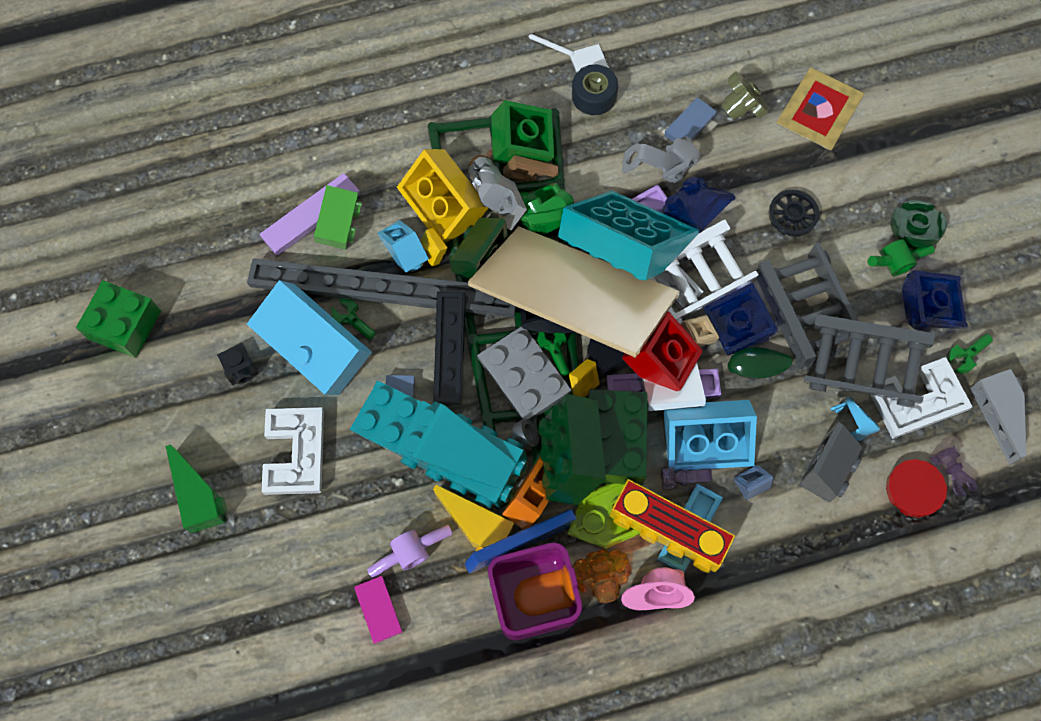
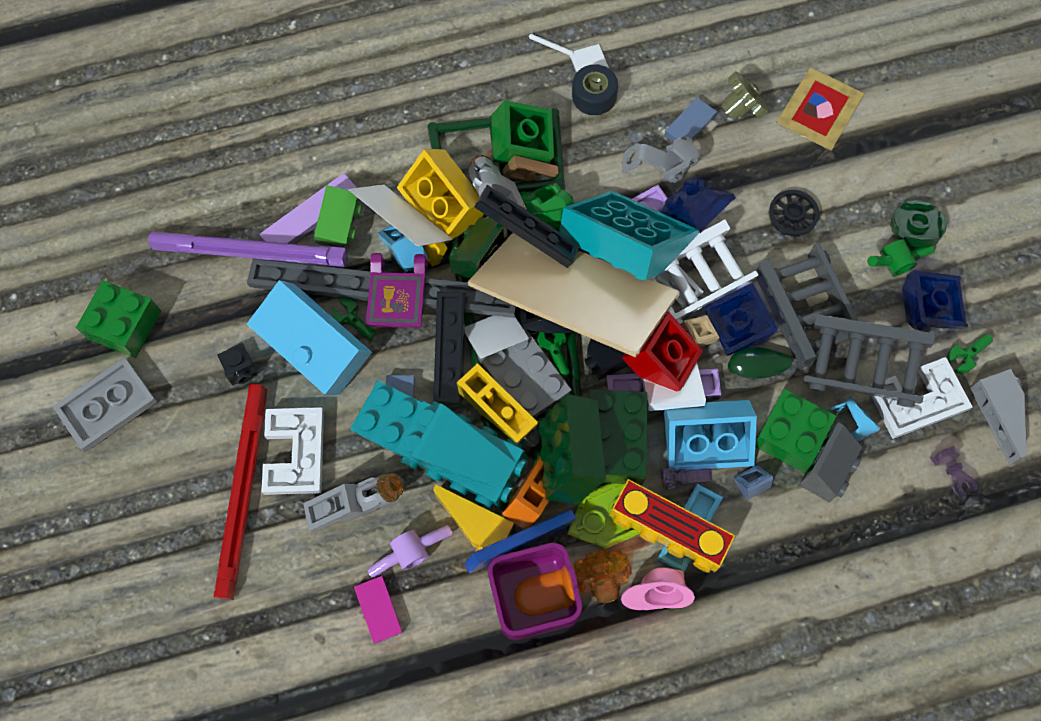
green slope [165,445,227,533] -> none
yellow plate [569,359,600,397] -> none
red tile [886,459,947,518] -> none
none -> light grey plate [53,357,157,452]
none -> medium lavender piece [148,231,348,267]
none -> red piece [213,384,268,600]
none -> light grey plate [303,473,404,531]
none -> white sticker [348,185,453,246]
none -> magenta flag [366,253,428,328]
none -> yellow slope [457,363,538,444]
none -> white sticker [465,315,529,359]
none -> black tile [474,185,579,268]
none -> green brick [755,389,836,473]

